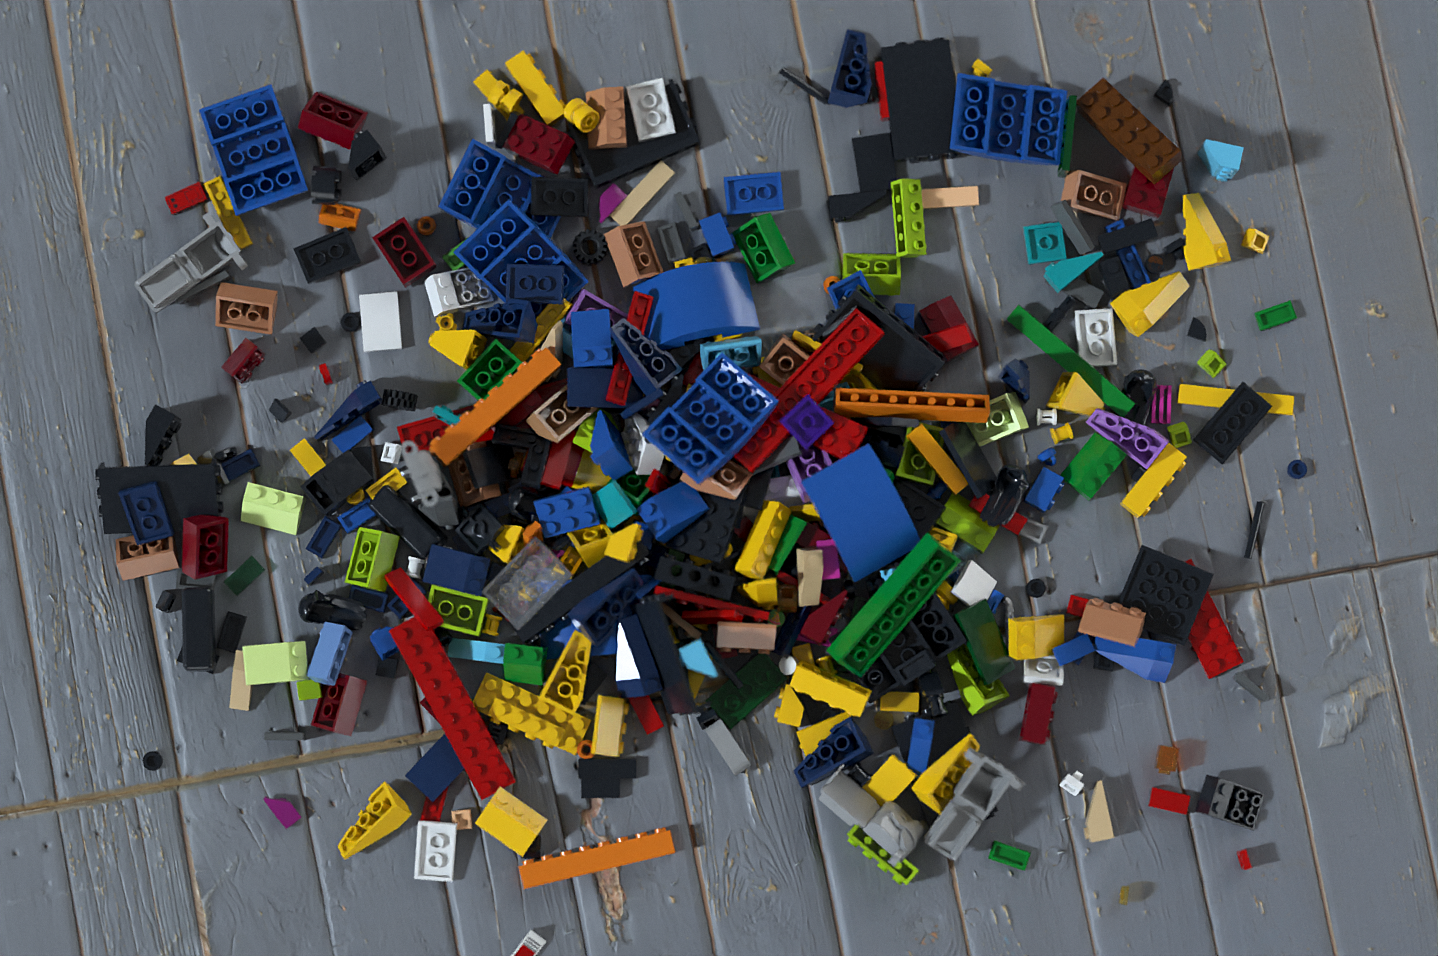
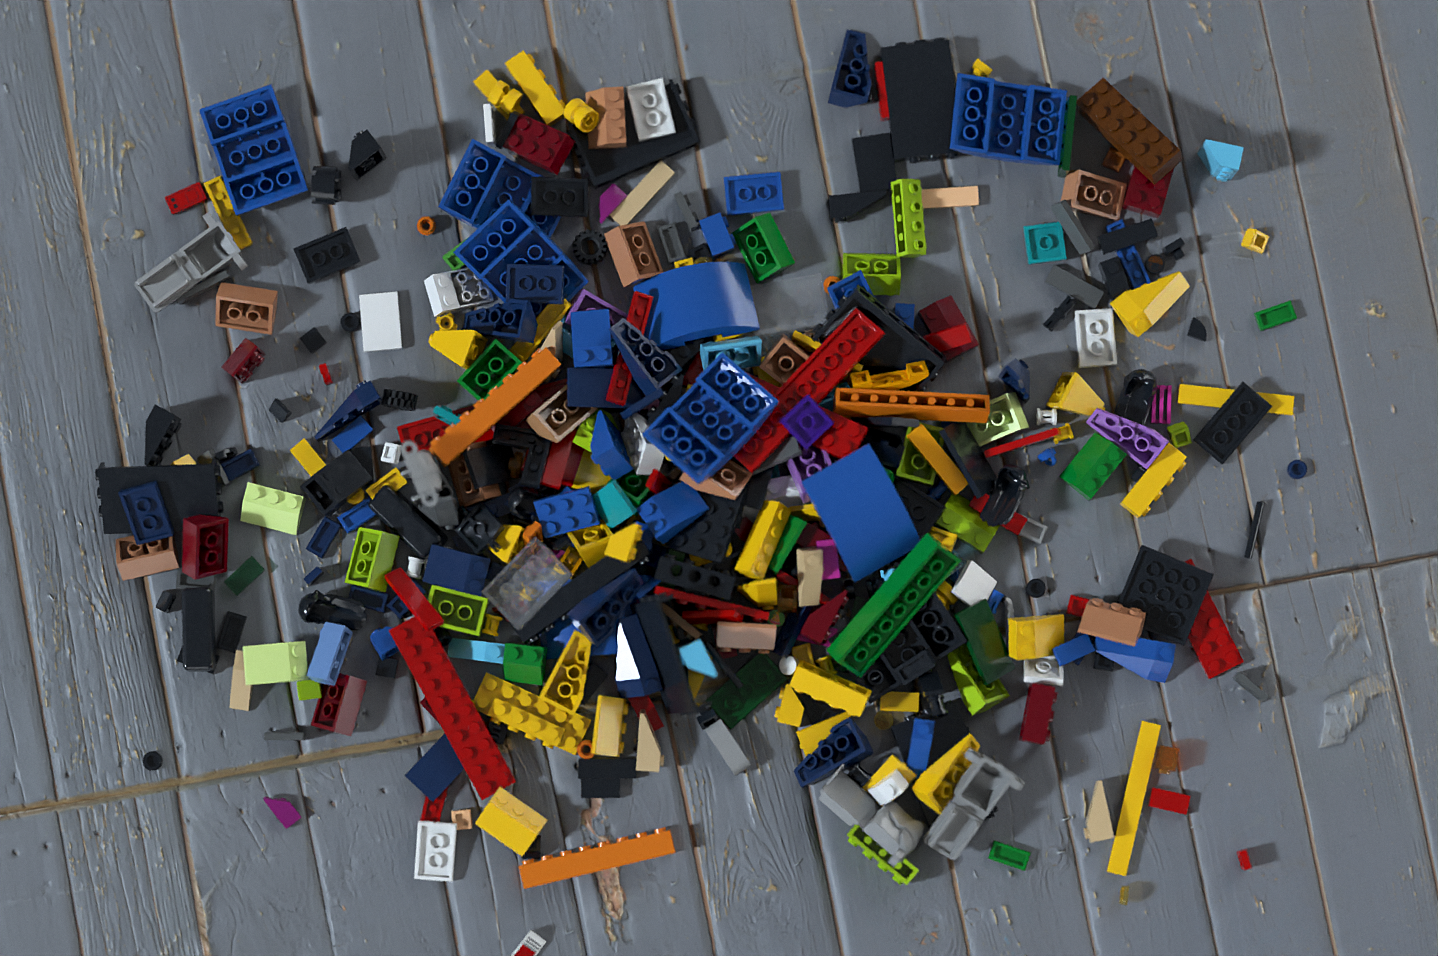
dark red slope [298,91,368,150] -> none
orange slope [319,203,361,232] -> none
yellow wedge [338,781,412,860] -> none
dark red brick [372,217,437,288] -> none
black bar [779,67,829,105] -> none
green tile [1007,304,1136,418] -> none
blue brick [1023,467,1064,513] -> none
teal slope [1043,252,1104,293] -> none
white tile [1059,771,1084,796] -> none
black tile [1154,79,1173,106] -> none
yellow wedge [1183,193,1231,271] -> none
black slope [1195,774,1265,830] -> none
lime slope [1197,349,1226,378] -> none
none -> tan slope [636,709,664,772]
none -> light orange slope [849,361,929,390]
none -> white slope [868,769,909,805]
none -> red tile [984,428,1062,458]
none -> dark orange tile [1102,147,1126,173]
none -> yellow tile [1106,721,1161,876]

